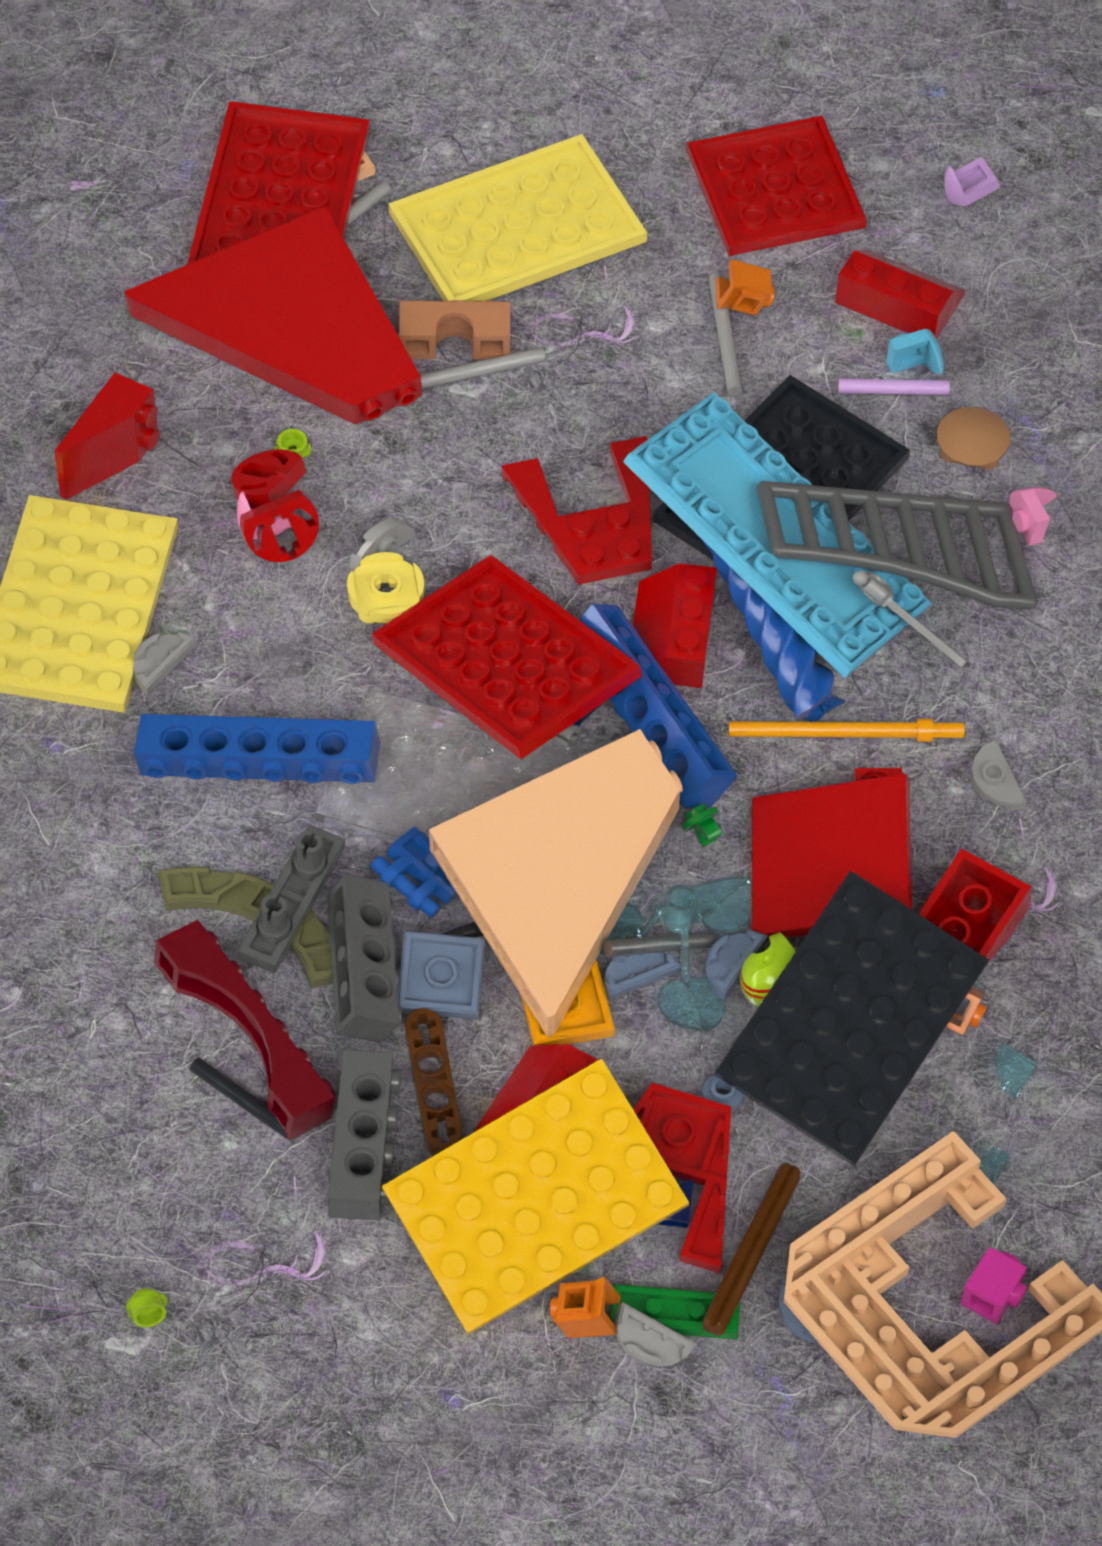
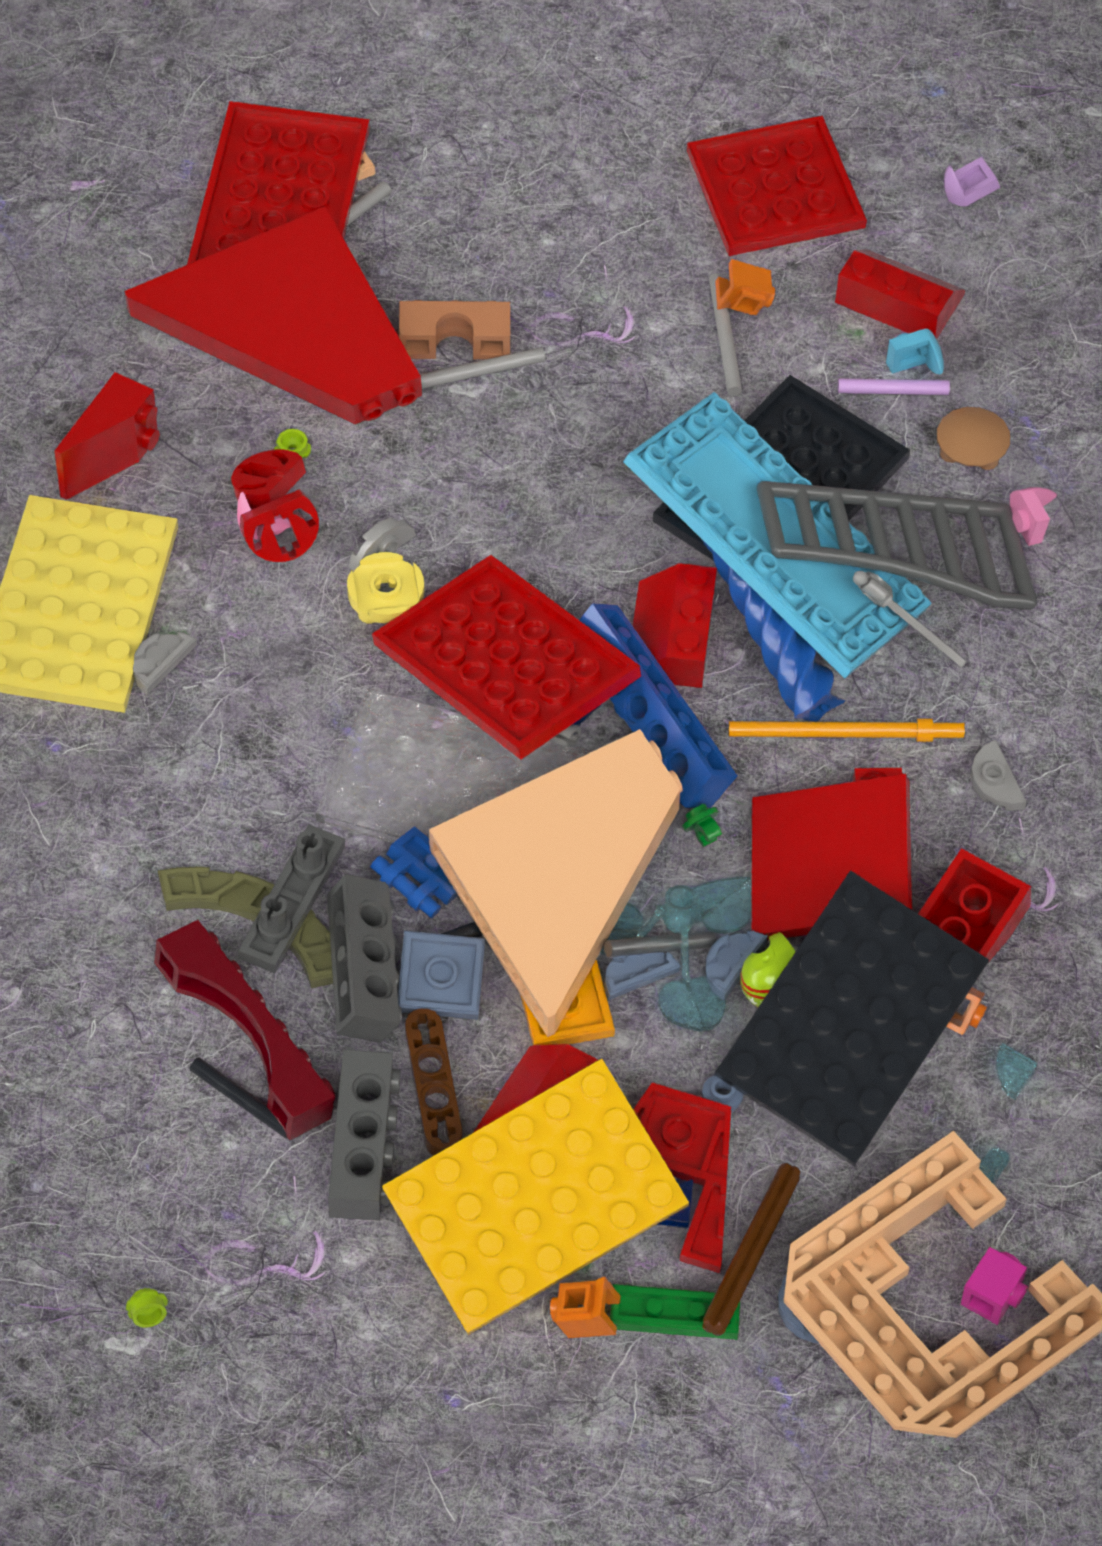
blue brick [134,714,380,784] -> none
light yellow plate [388,134,647,302] -> none
red wing [502,436,652,585] -> none
light grey plate [615,1302,697,1368] -> none

